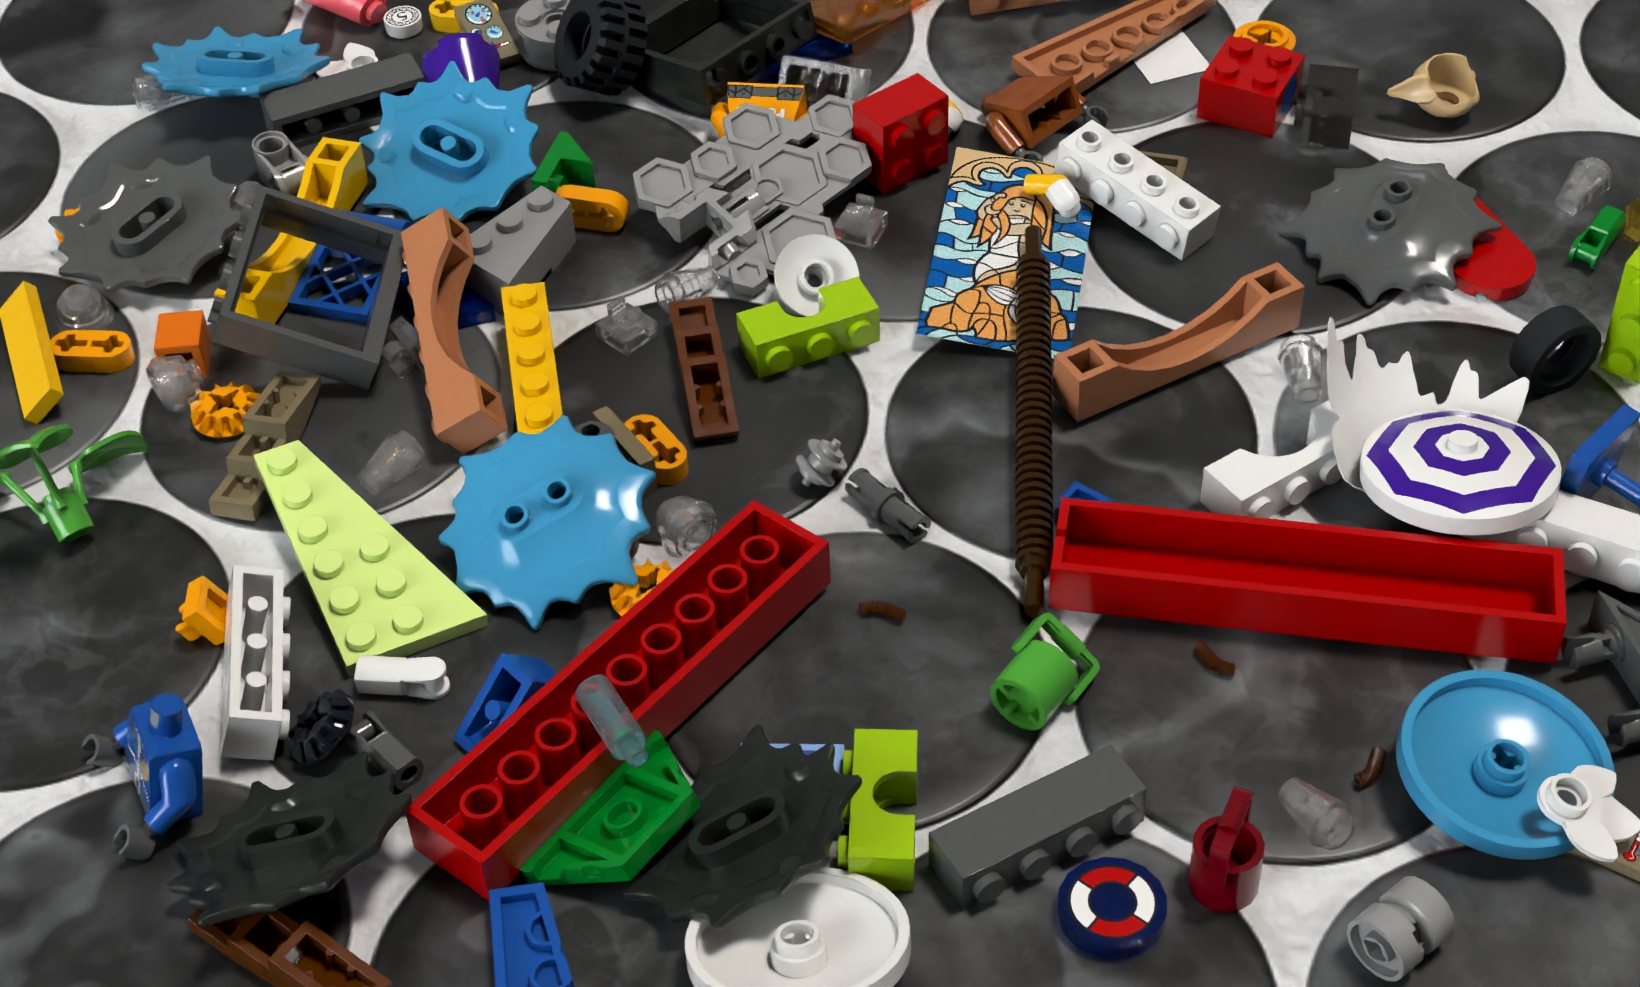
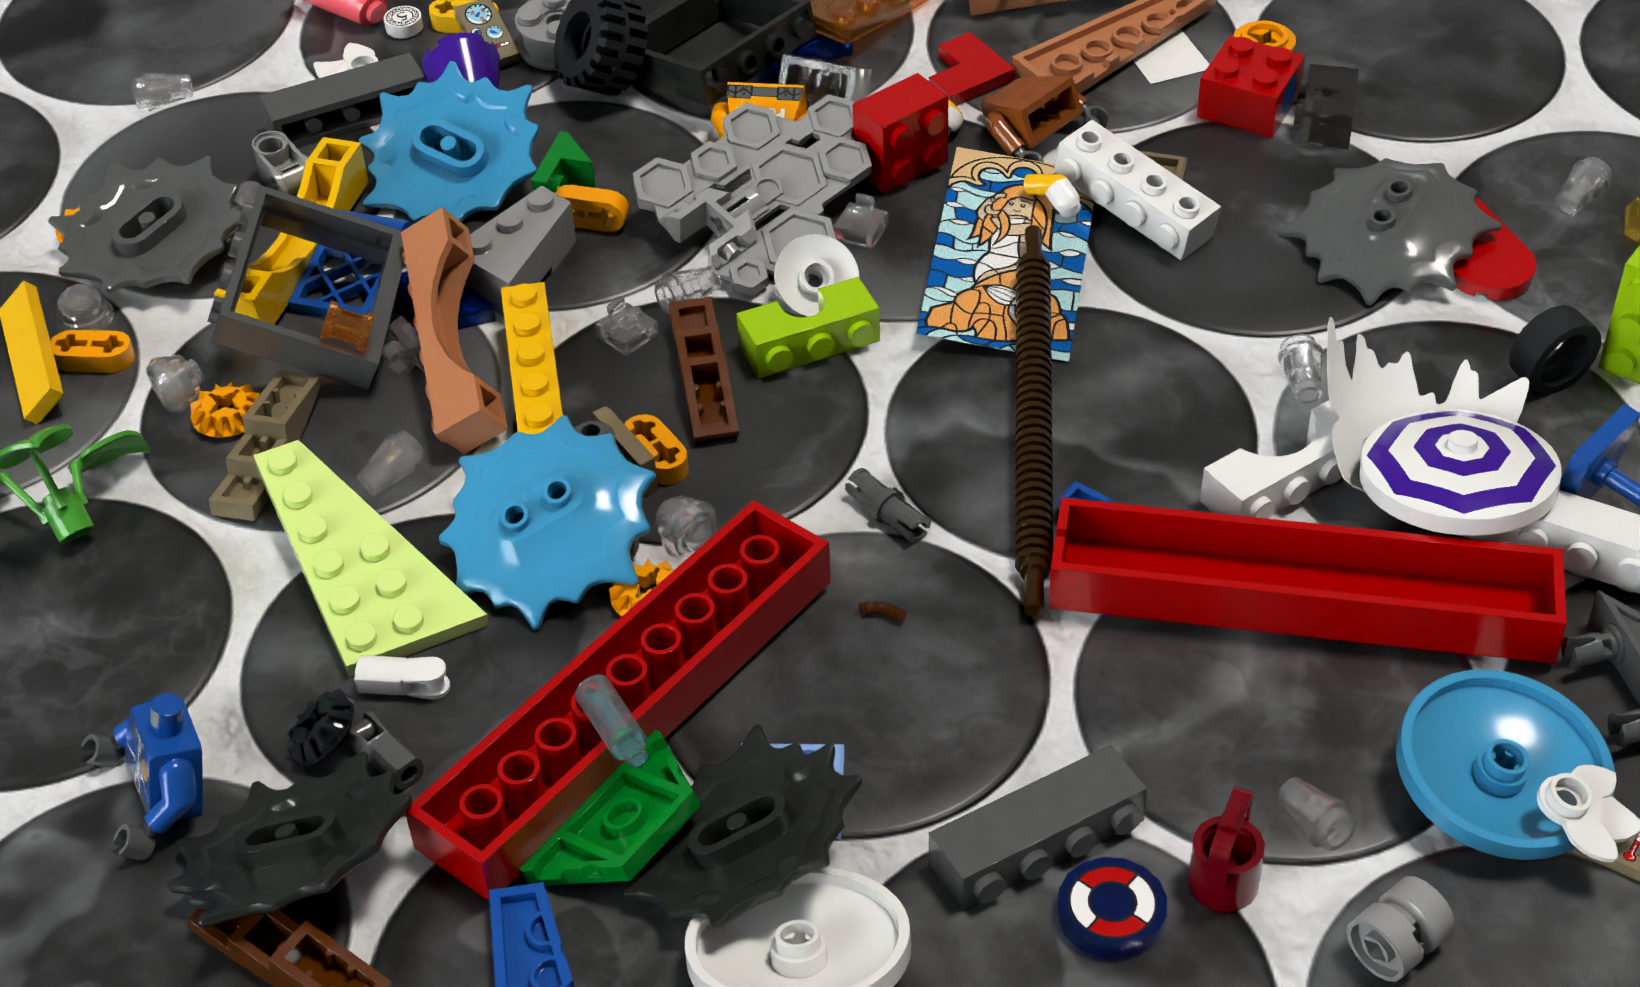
dark azure piece [142,27,331,97] -> none
orange brick [154,310,212,381] -> none
light orange tile [175,575,228,646] -> none
white brick [221,565,291,761] -> none
blue slope [453,653,558,752] -> none
light grey wheel [796,438,847,487] -> none
lime arch [838,729,918,891] -> none
bright green piece [990,612,1100,731] -> none
nougat arch [1052,262,1305,422] -> none
reddish brown leg [1194,640,1236,677] -> none
reddish brown leg [1354,746,1387,789] -> none
tan piece [1387,53,1480,118] -> none
green bar [1568,205,1626,270] -> none
none -> clear orange bush [319,300,375,352]
none -> red tile [929,32,1015,105]

